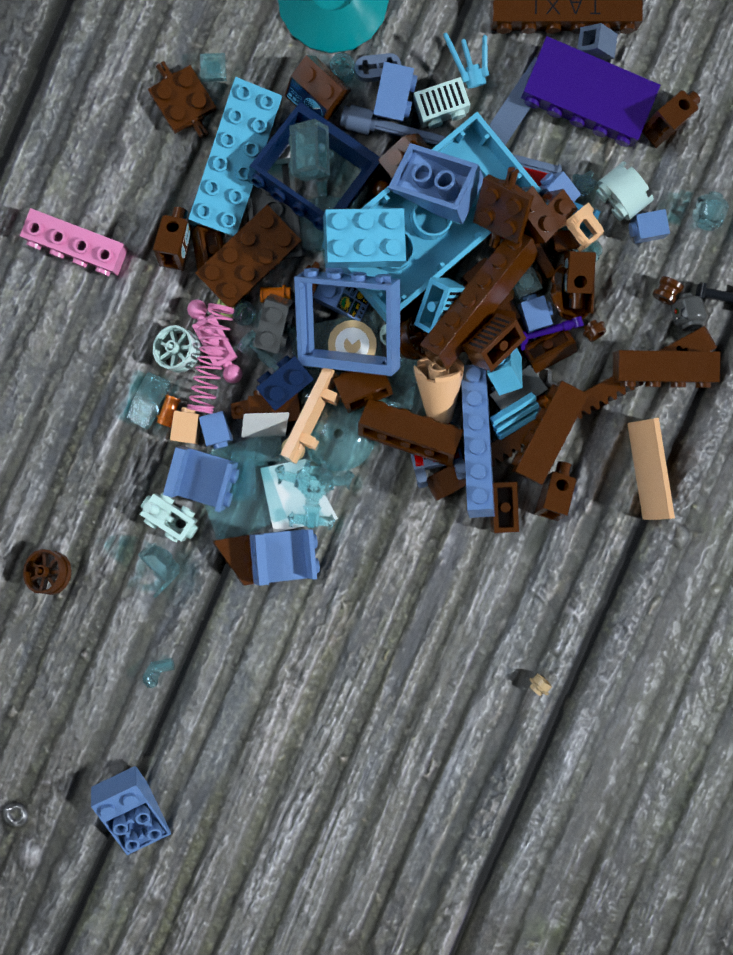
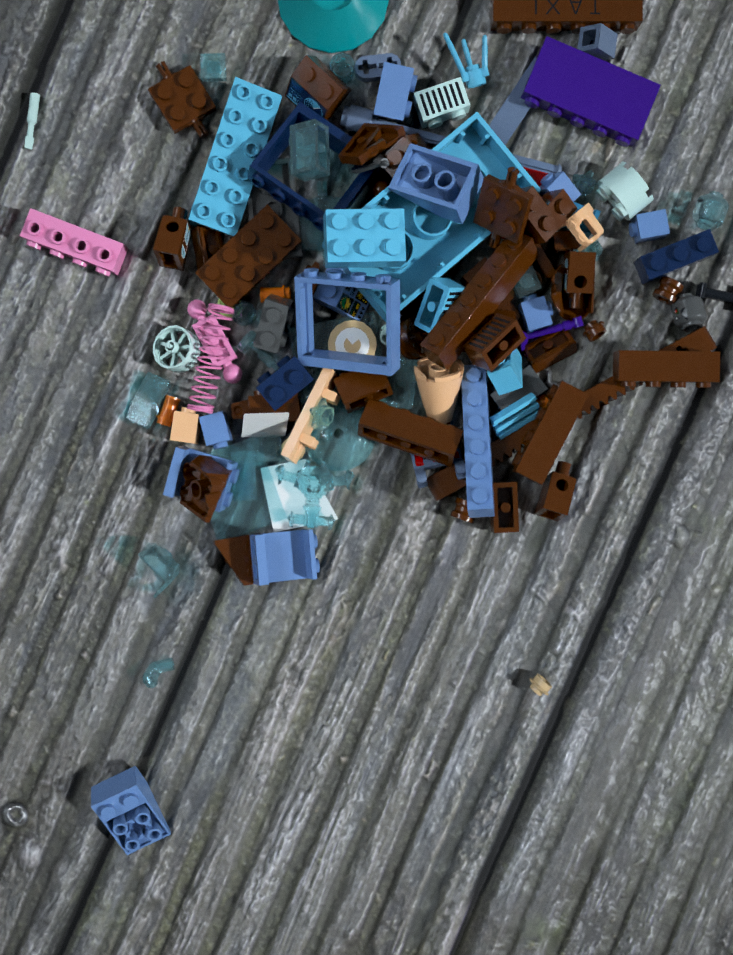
reddish brown wheel [23,549,72,595] -> none
light aqua brick [140,492,198,542] -> none
light nougat slope [627,418,675,520] -> none
reddish brown torso [642,90,700,148] -> none
none -> light aqua piece [24,92,40,150]
none -> reddish brown slope [180,455,232,523]
none -> clear light blue plate [310,398,335,429]
none -> reddish brown wing [338,123,406,165]
none -> dark grey piece [351,151,389,173]
none -> reddish brown wheel [450,497,475,523]
none -> dark blue brick [633,229,719,285]

